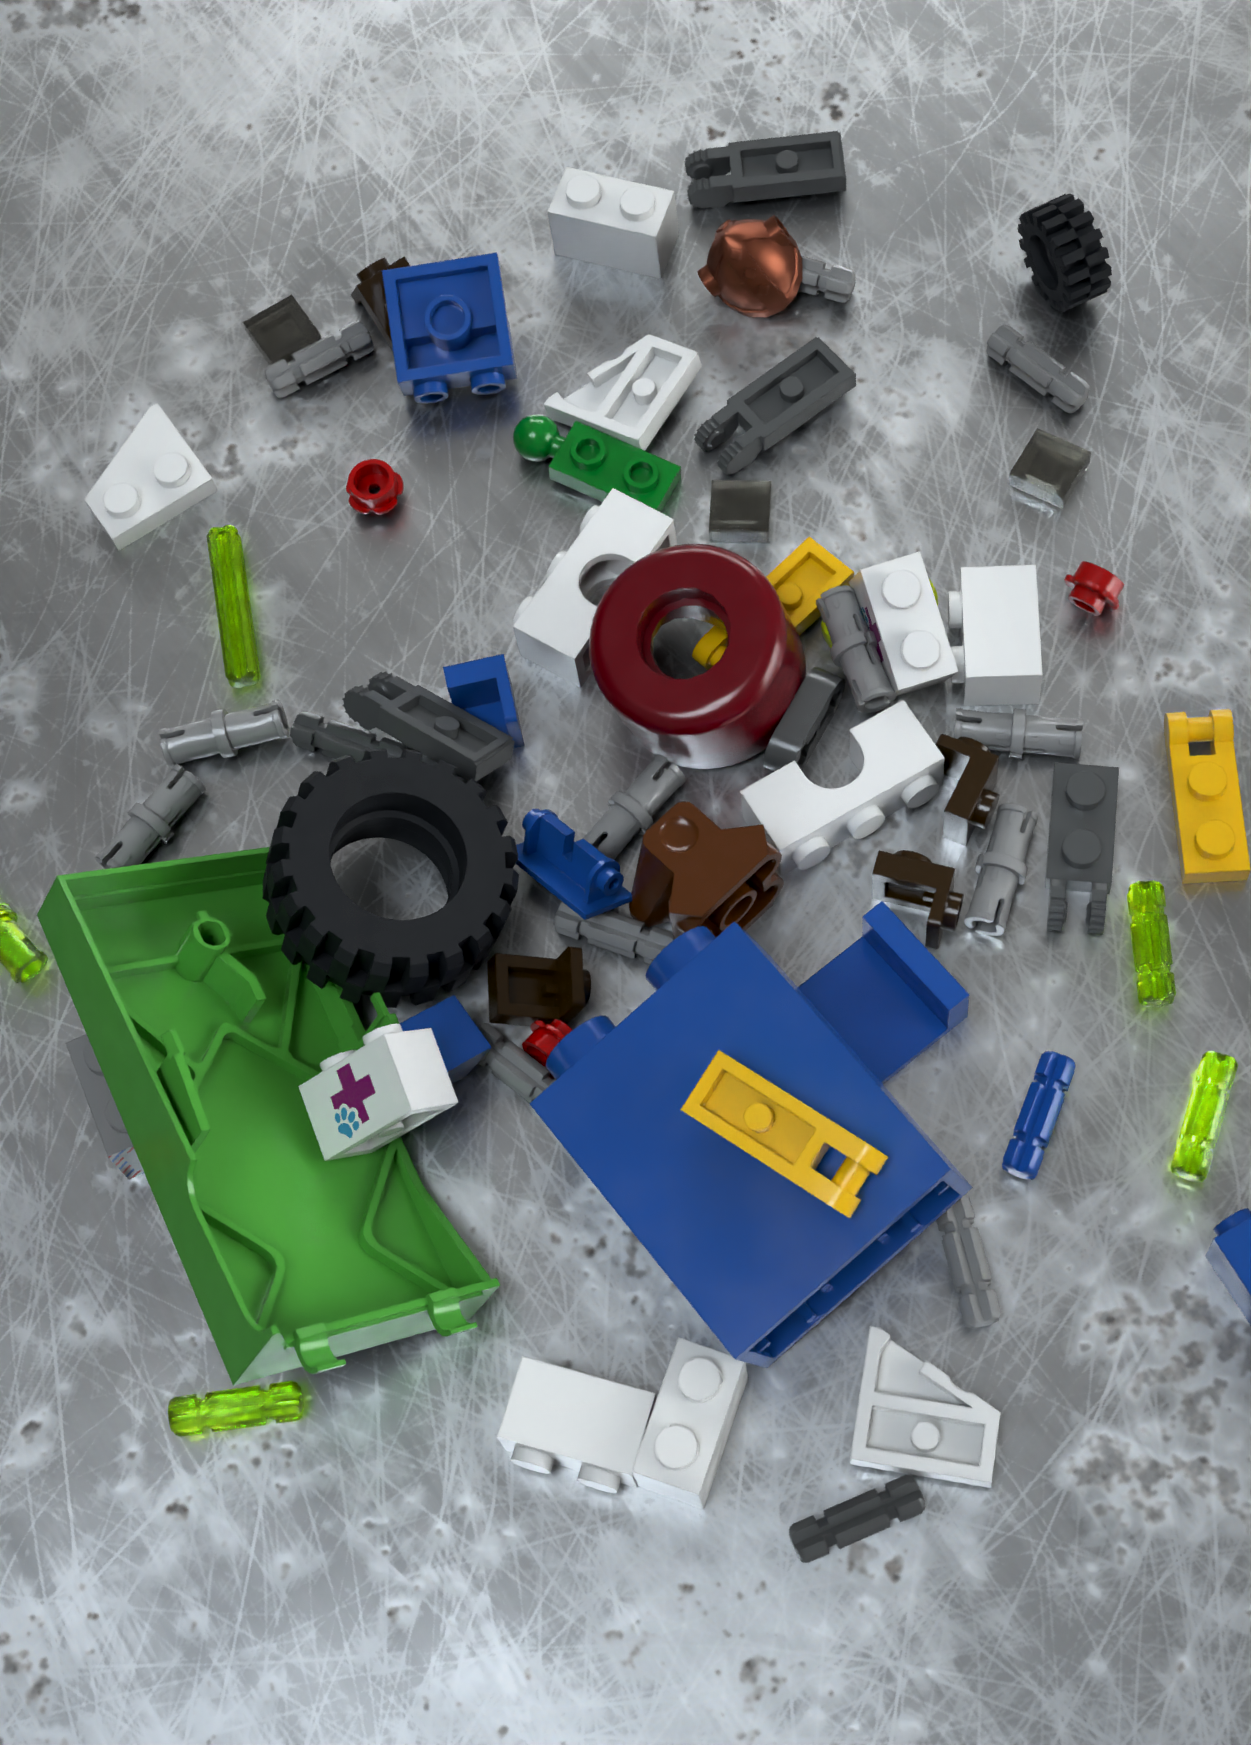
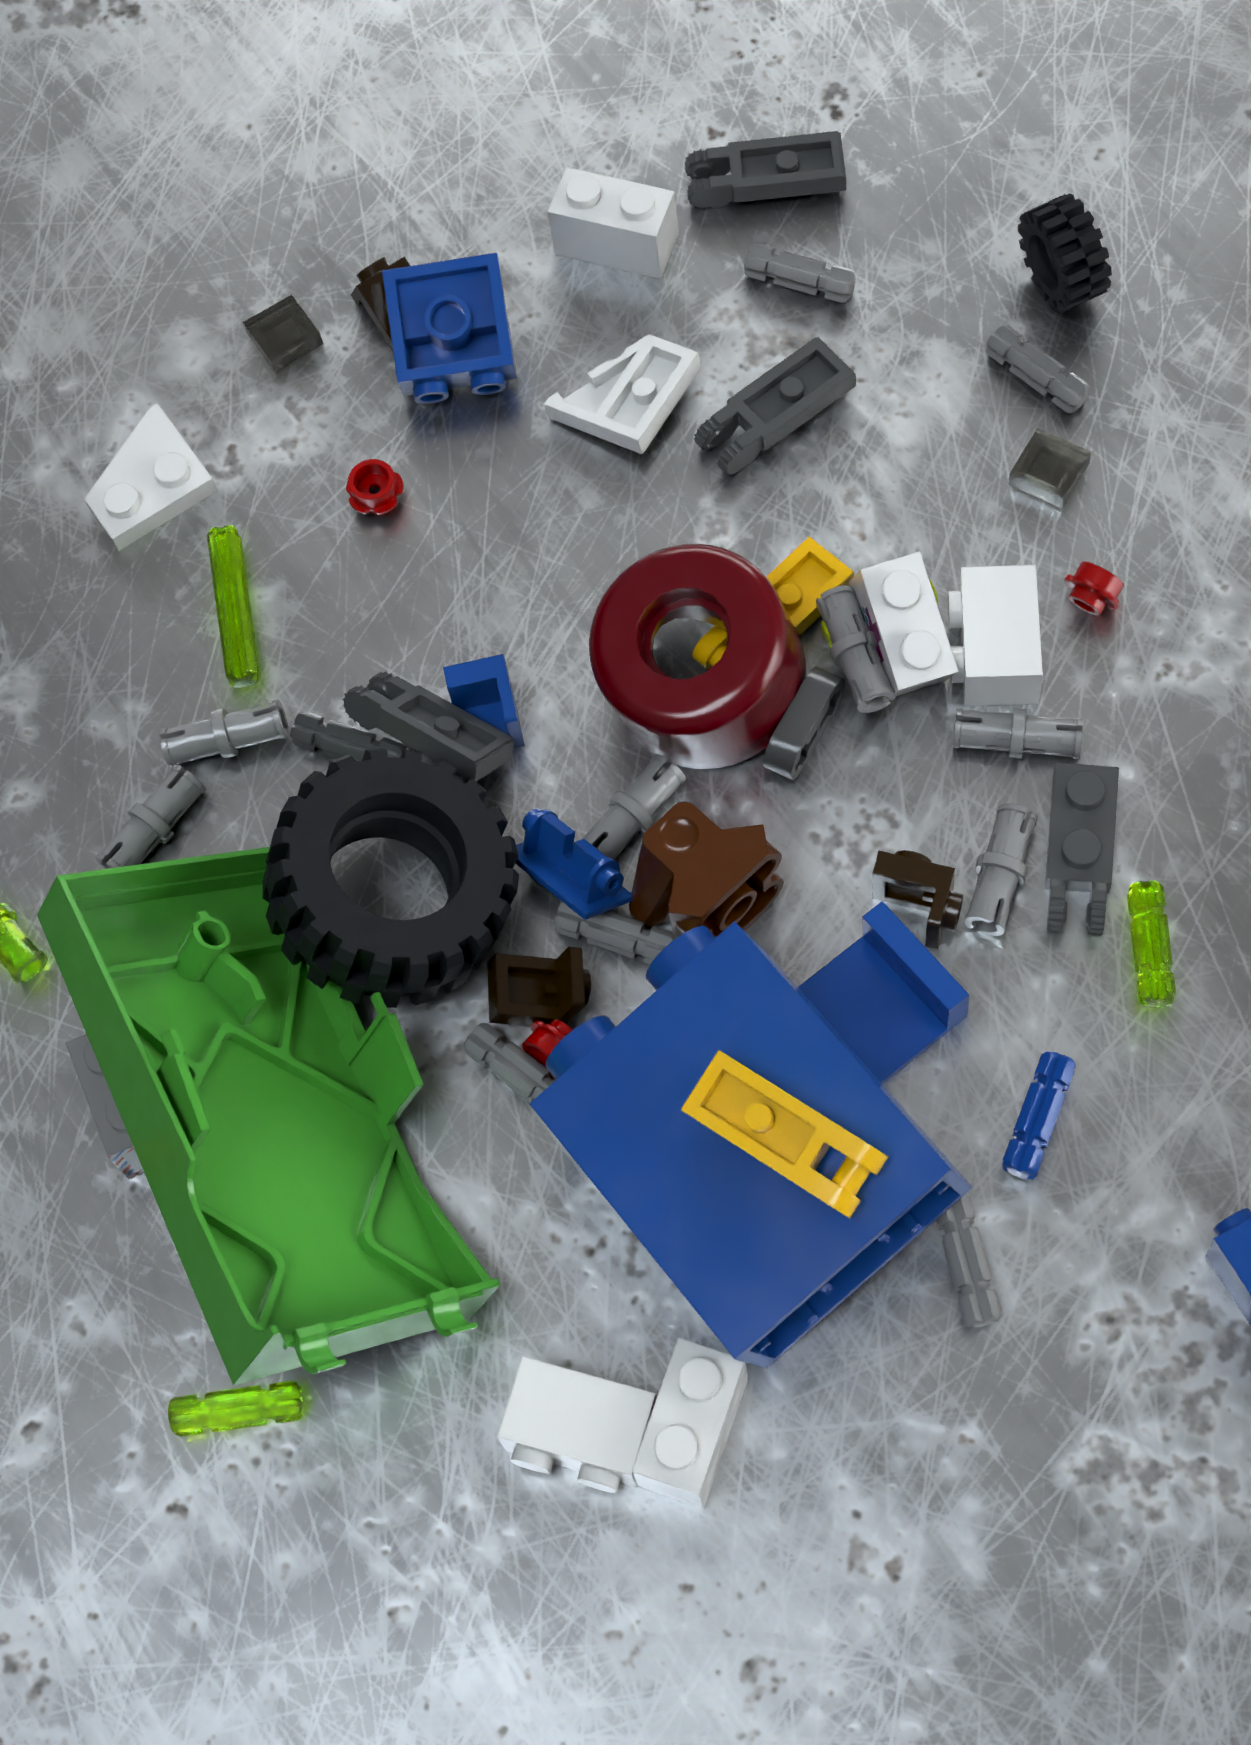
light grey axle [264,321,374,398] -> none
white brick [298,1023,459,1161] -> none
blue panel [400,995,491,1084] -> none
green plate [513,414,681,513] -> none
white arch [513,488,677,688] -> none
copper helmet [697,215,802,318] -> none
clear smoke tile [709,480,772,543] -> none
white arch [740,700,945,876] -> none
dark grey axle [789,1475,925,1563] -> none
white wing [850,1326,1001,1488] -> none
dark brown bracket [935,734,1000,846] -> none
yellow plate [1164,709,1251,884] -> none
clear neon green axle [1170,1051,1238,1182] -> none

